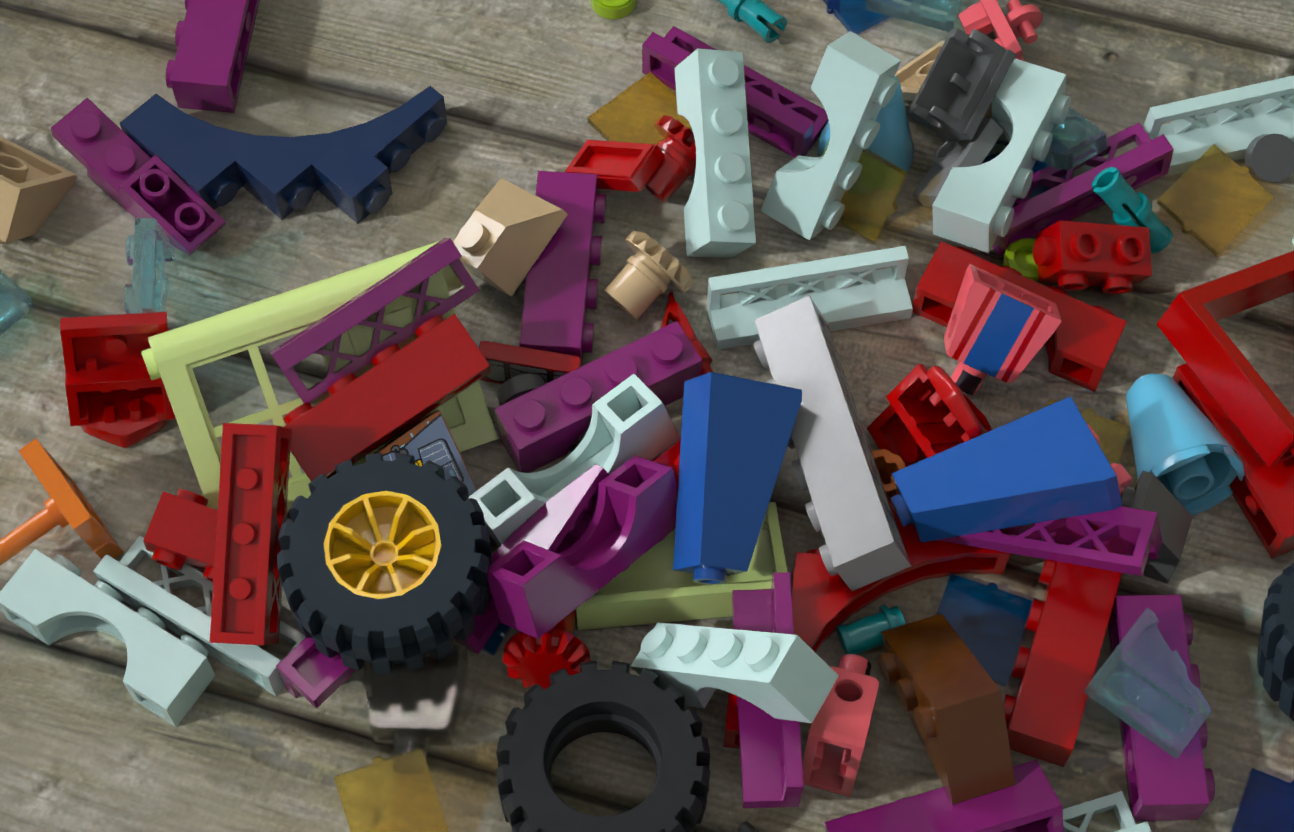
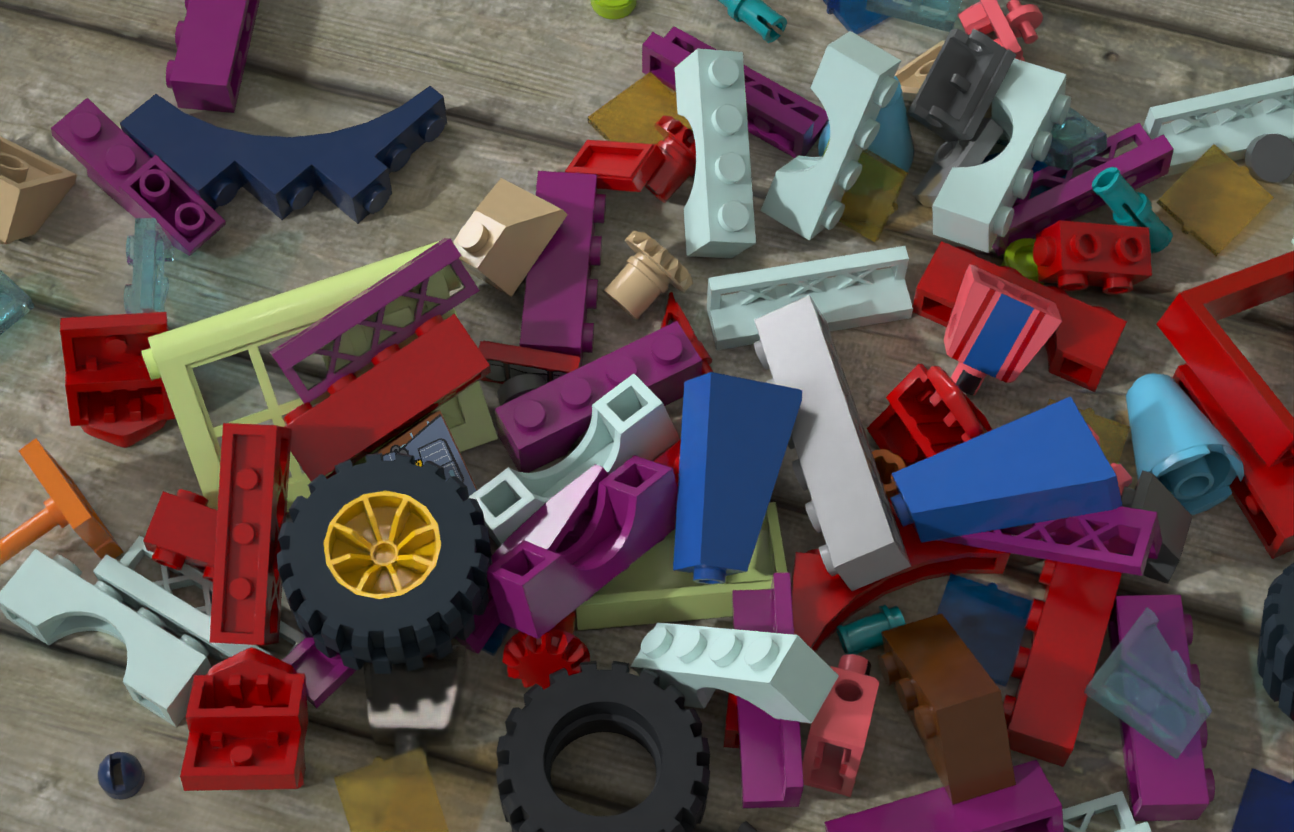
none -> dark blue hinge [97,752,145,800]
none -> red piece [180,647,308,791]

